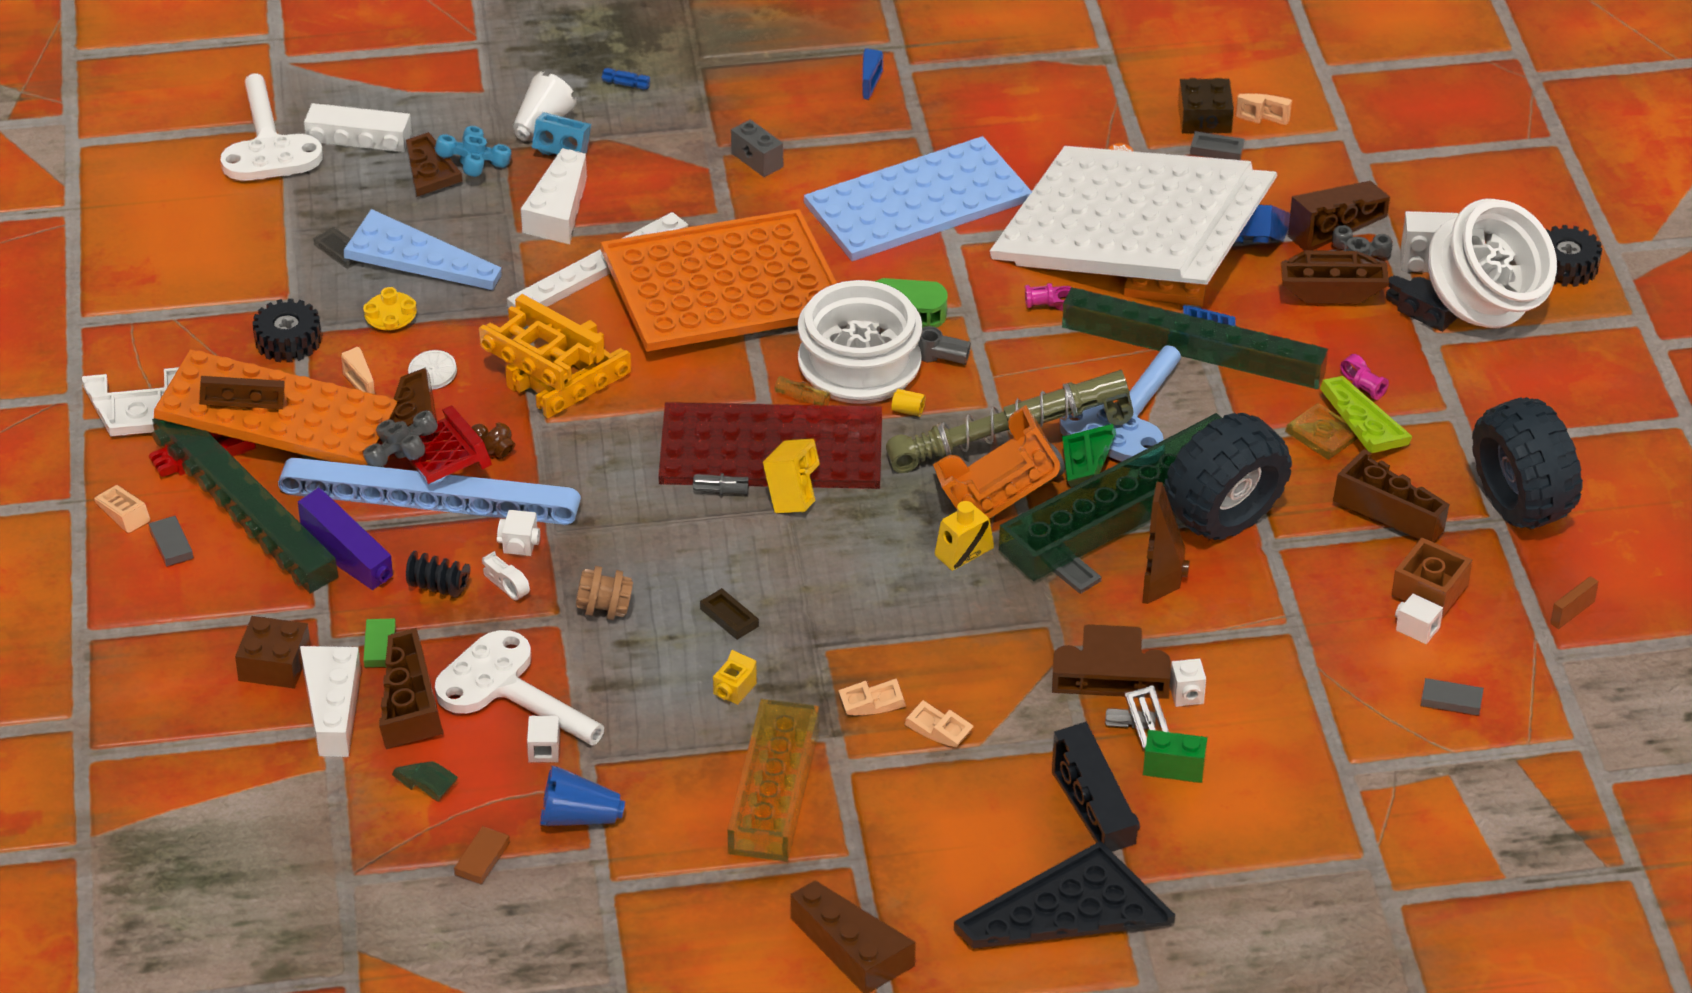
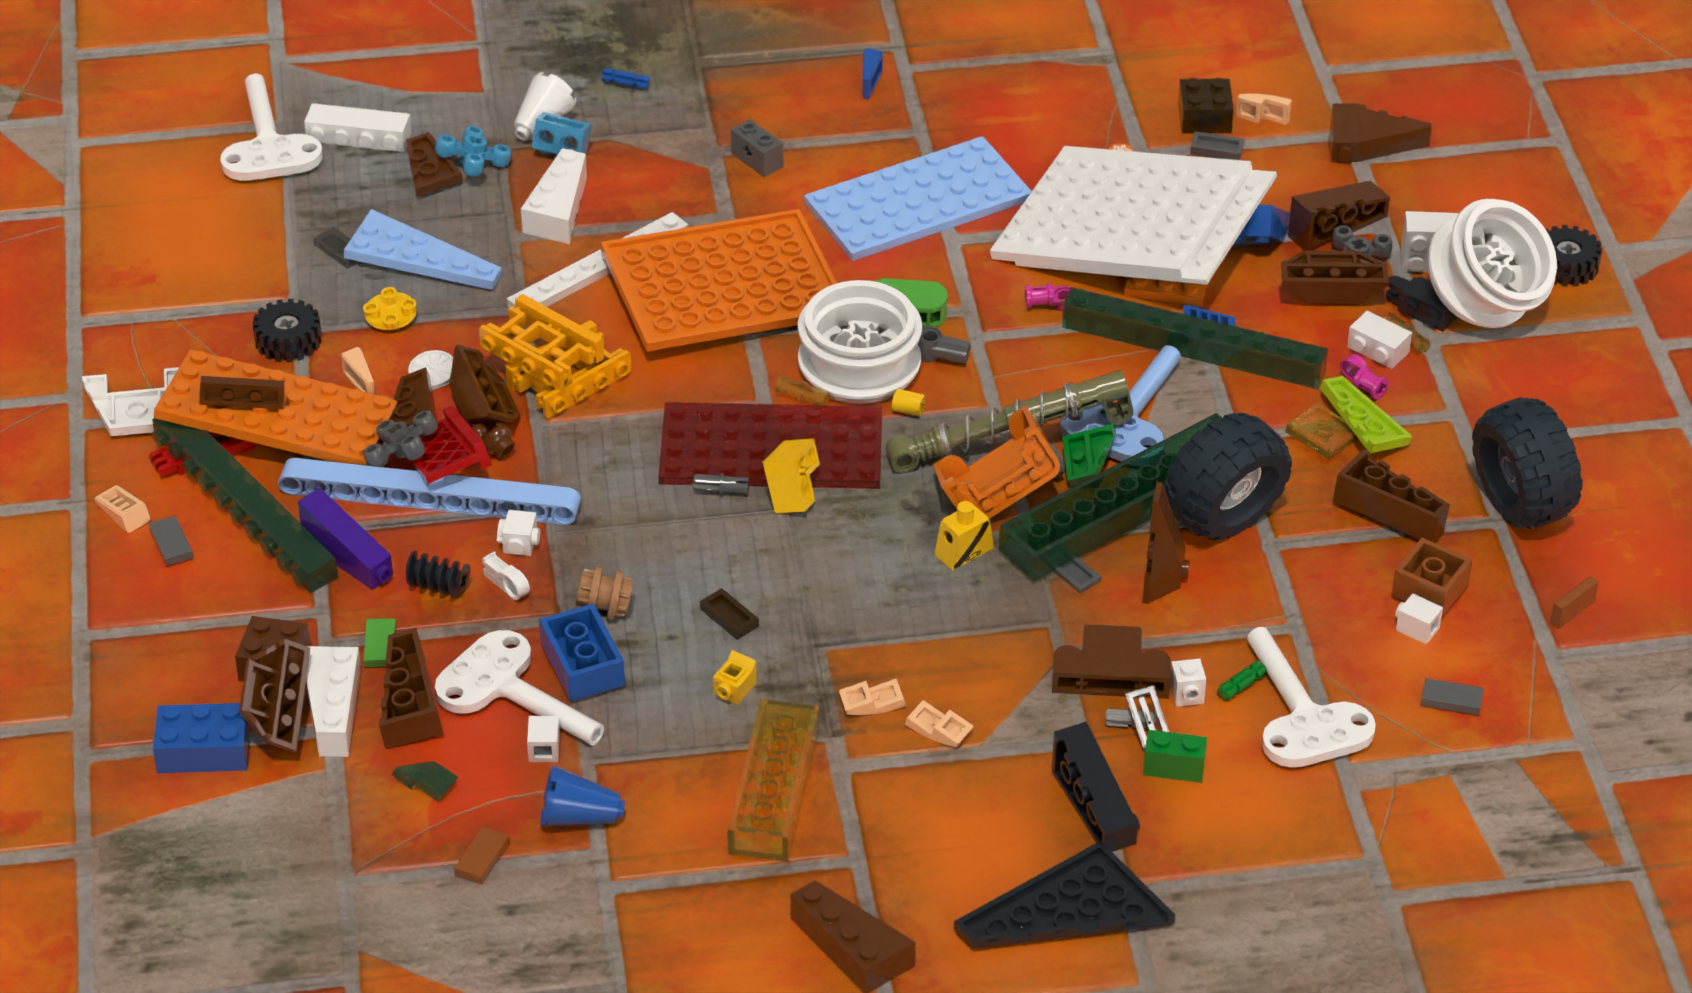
none -> blue brick [153,703,250,773]
none -> reddish brown wedge [239,638,311,753]
none -> reddish brown wedge [449,345,520,426]
none -> blue brick [539,603,625,701]
none -> green axle [1217,661,1266,700]
none -> white piece [1247,627,1376,768]
none -> reddish brown wedge [1328,103,1432,162]
none -> white brick [1347,311,1412,369]
none -> clear yellow pin [1383,312,1431,355]

